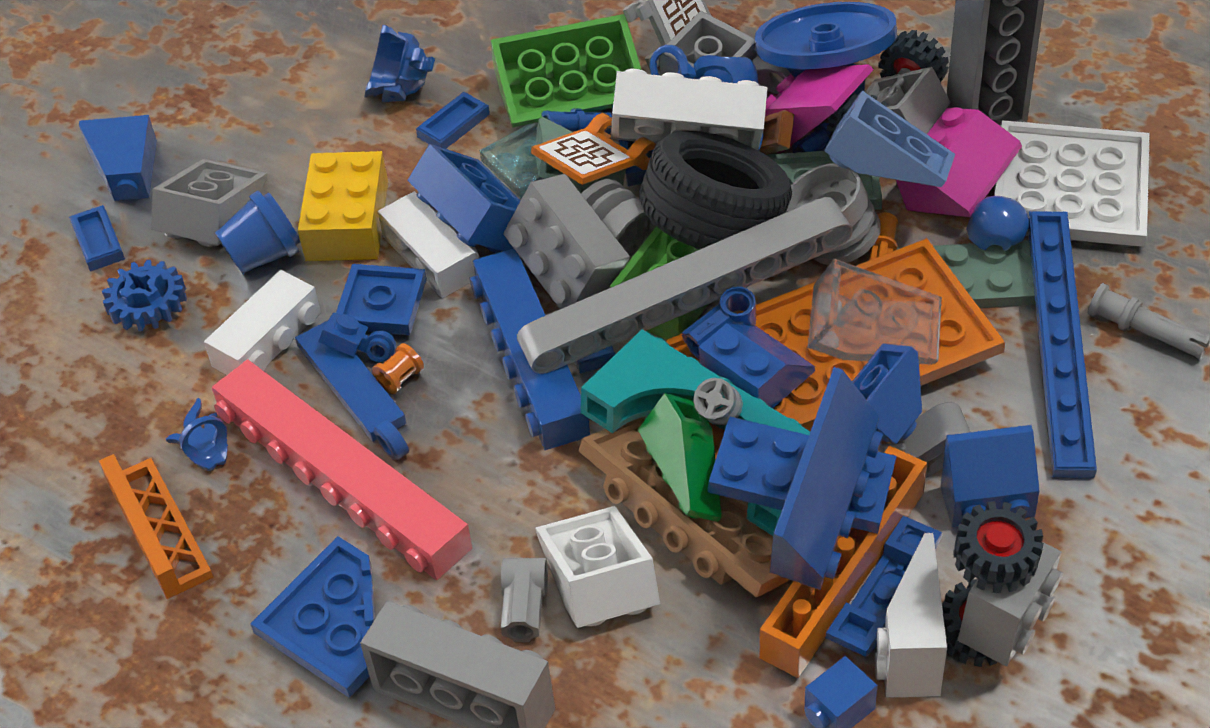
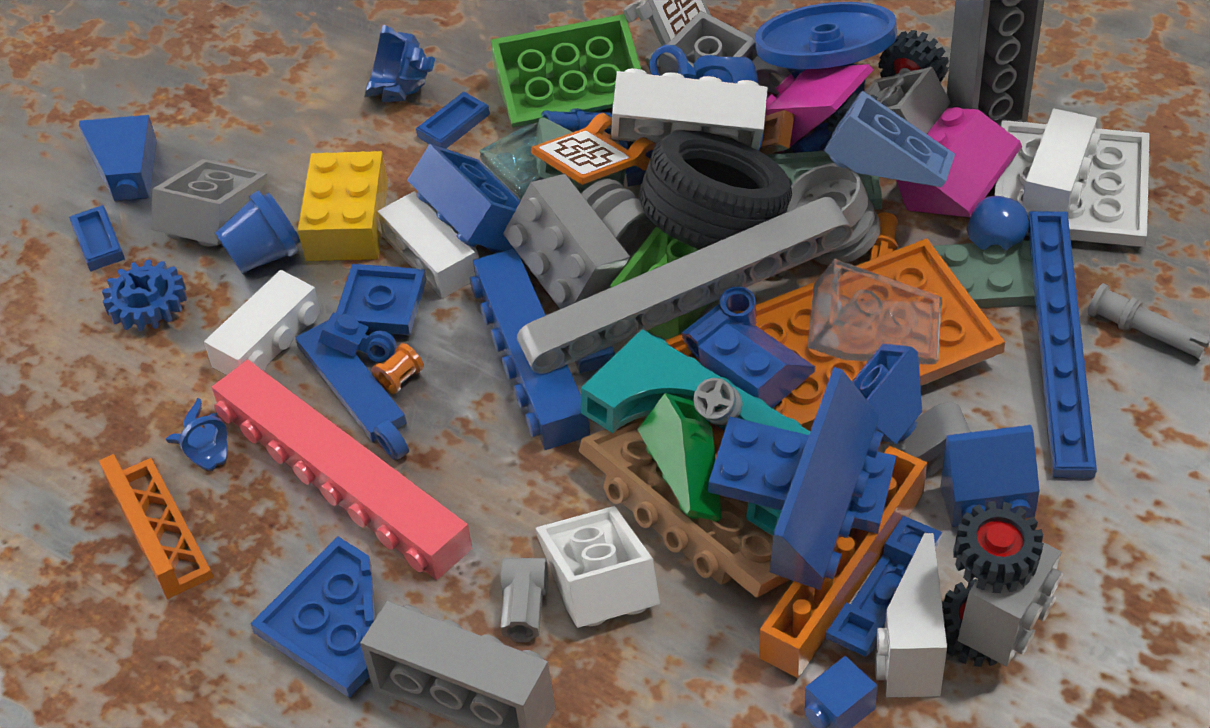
none -> white brick [1022,108,1101,212]

